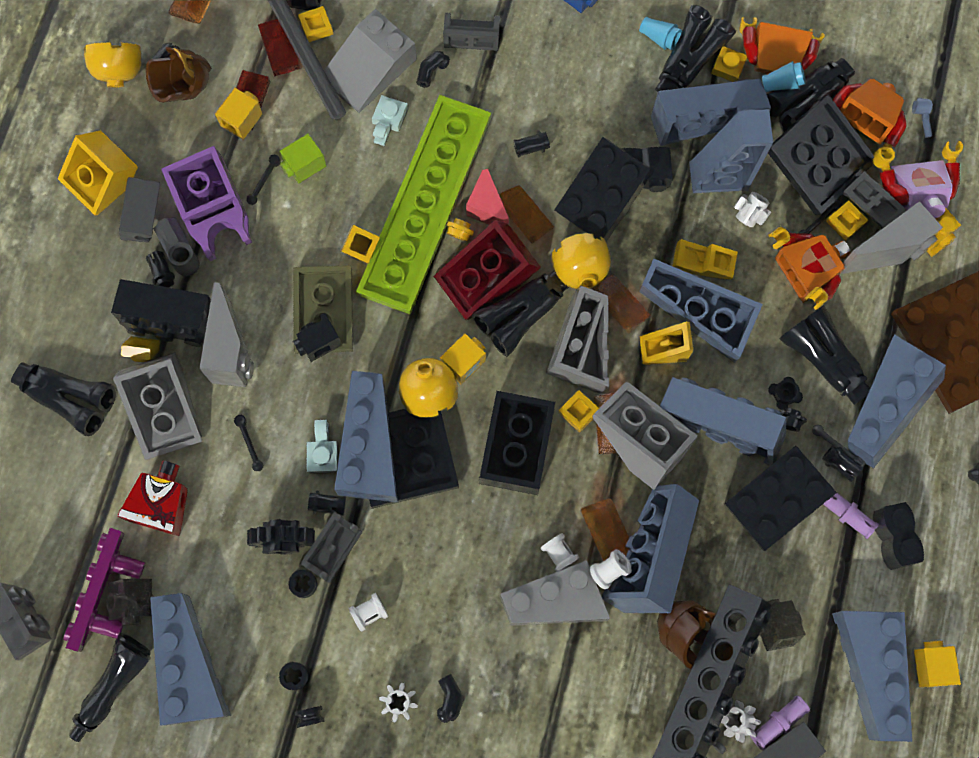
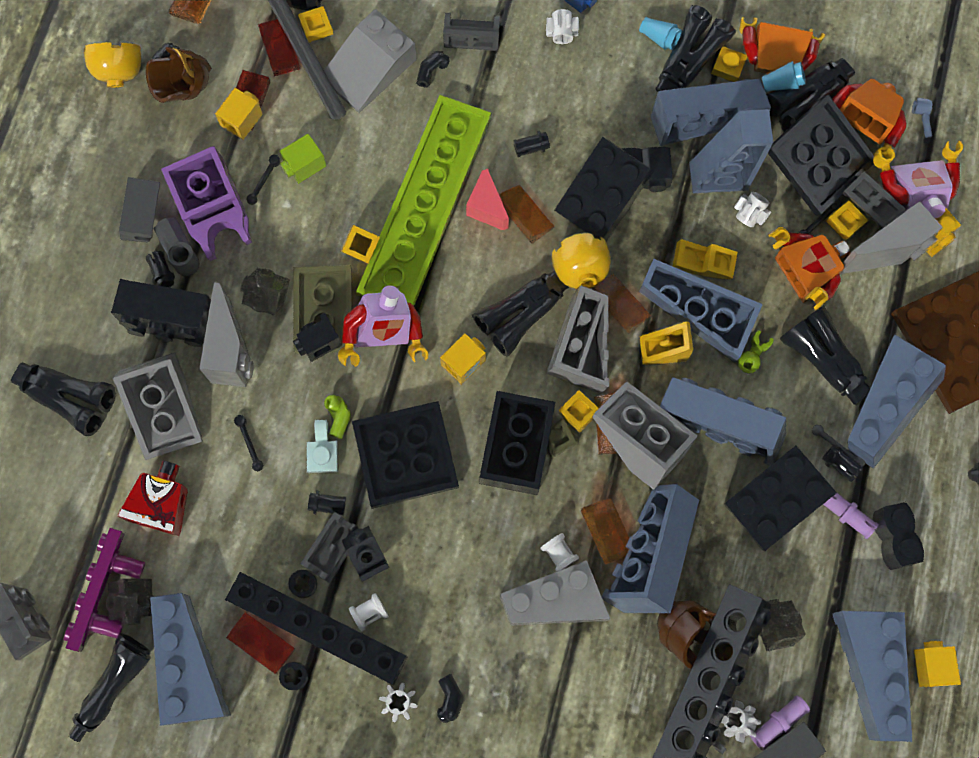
yellow slope [58,130,138,215] -> none
yellow plate [121,336,160,362] -> none
black gear [247,519,315,555] -> none
black bush [294,706,325,728] -> none
sand blue wedge [334,371,398,502] -> none
light aqua plate [372,95,408,146] -> none
yellow cylinder [399,358,459,417] -> none
dark red slope [433,220,541,320] -> none
yellow plate [446,218,474,241] -> none
white bush [590,549,632,589] -> none
black plate [768,377,803,410] -> none
black plate [779,408,807,432] -> none
none -> black brick [225,572,408,685]
none -> clear red plate [226,612,296,674]
none -> clear smoke brick [241,268,290,316]
none -> lime arm [324,395,351,439]
none -> torso [338,285,429,367]
none -> black brick [342,526,390,582]
none -> white gear [546,9,579,44]
none -> olive tile [548,418,578,458]
none -> lime arm [738,330,774,374]

